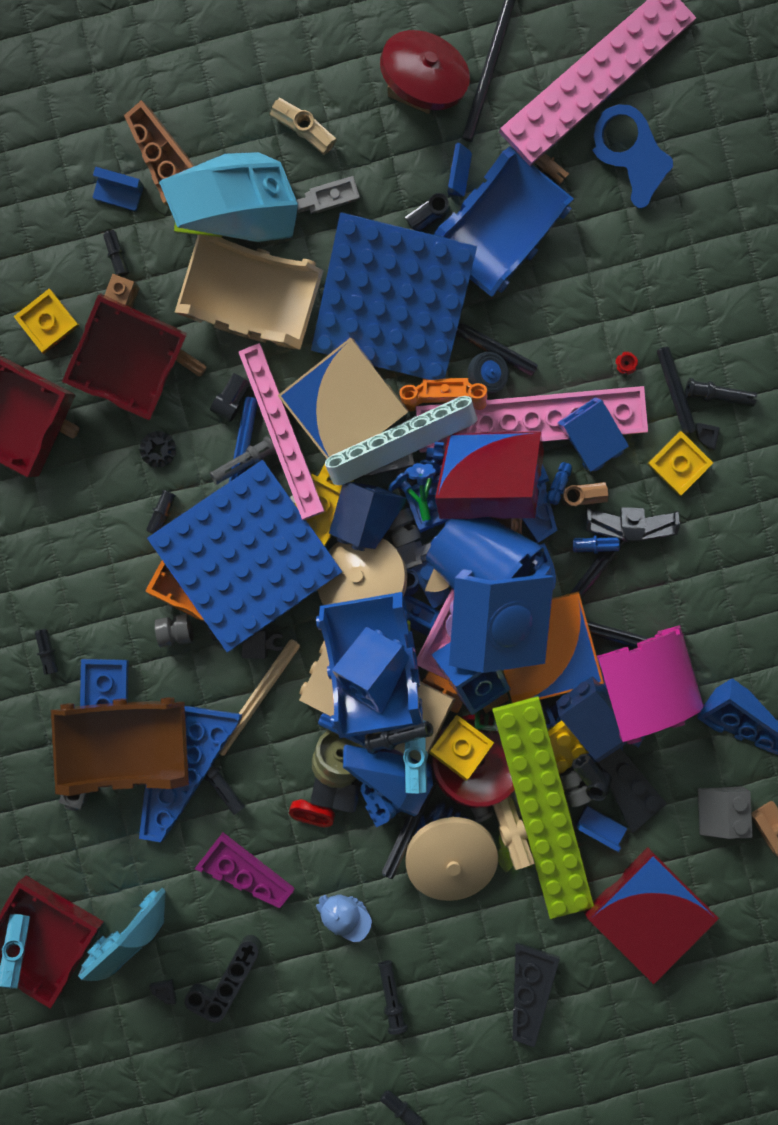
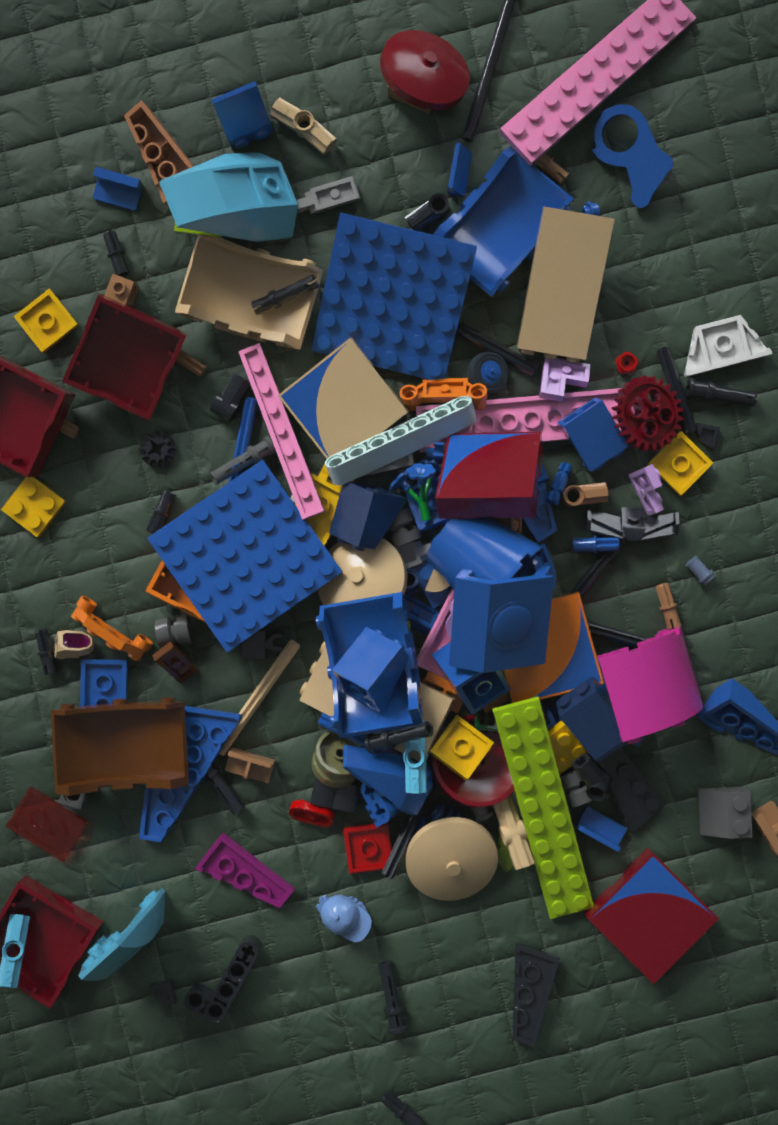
none -> yellow plate [1,477,67,538]
none -> clear red tile [6,786,89,862]
none -> tan rock [54,630,94,659]
none -> orange plate [71,595,153,662]
none -> reddish brown slope [152,641,198,684]
none -> blue slope [211,81,273,149]
none -> medium nougat panel [225,747,275,783]
none -> black pin [251,274,319,315]
none -> red tile [343,821,392,874]
none -> tan brick [517,207,615,363]
none -> lavender plate [539,357,590,402]
none -> blue plate [581,202,600,216]
none -> dark red gear [612,375,683,451]
none -> lavender plate [629,464,664,516]
none -> medium nougat axle [656,583,681,629]
none -> white wing [684,315,772,377]
none -> sand blue pin [685,555,714,585]

